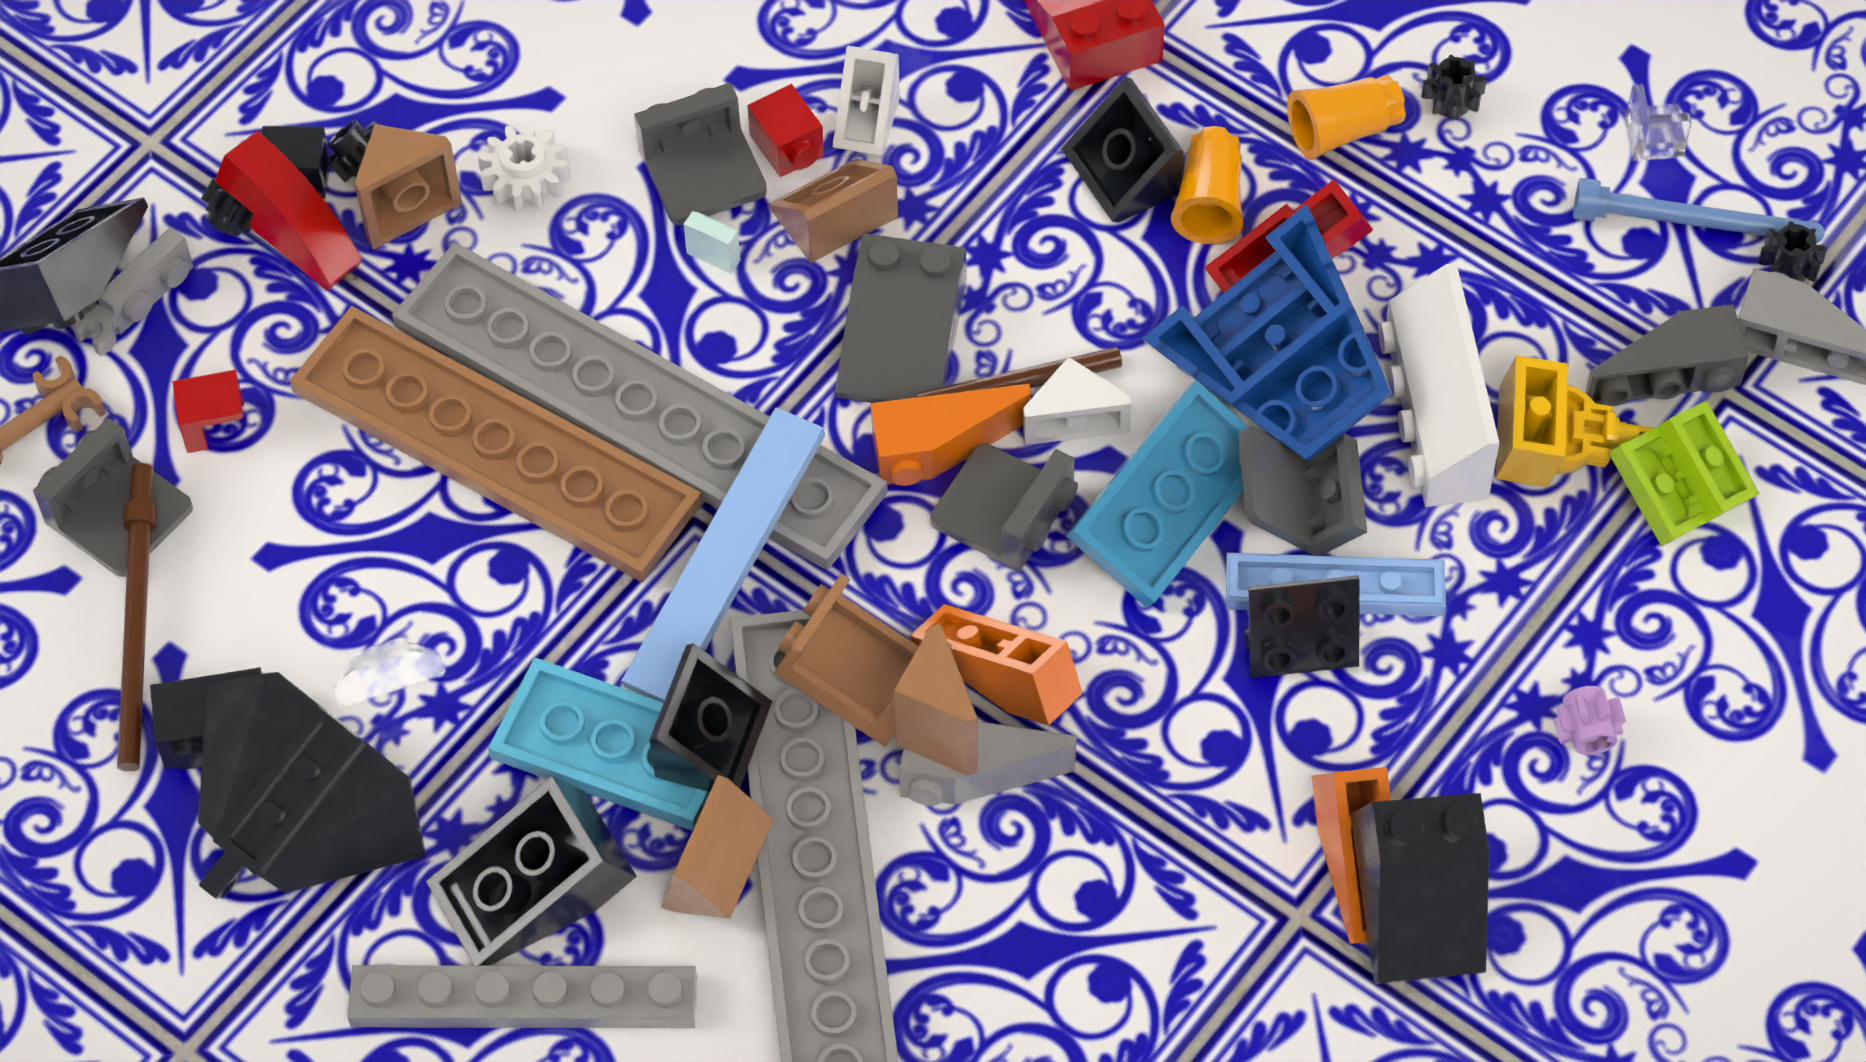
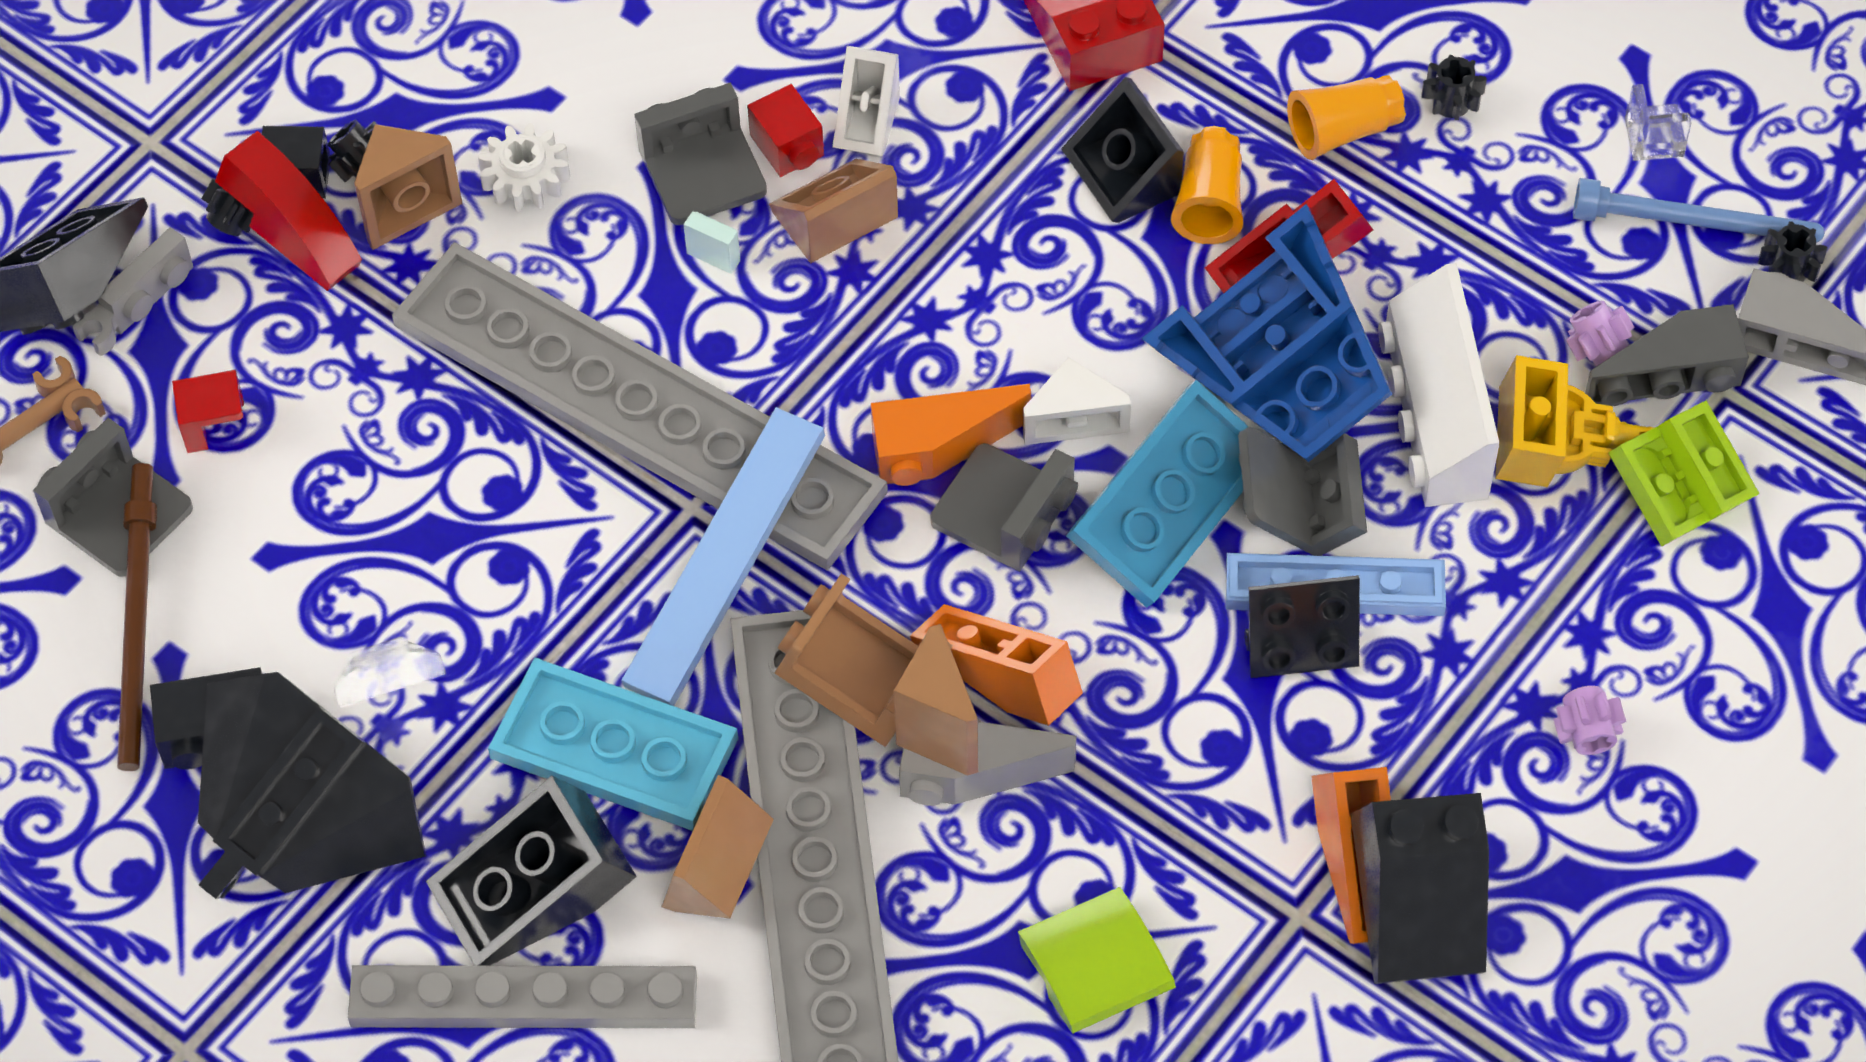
medium nougat plate [290,306,702,583] -> none
black slope [649,643,772,792] -> none
dark grey slope [835,233,967,403] -> none
reddish brown bar [915,347,1122,398] -> none
none -> lime slope [1018,887,1176,1034]
none -> lavender gear [1566,301,1635,366]

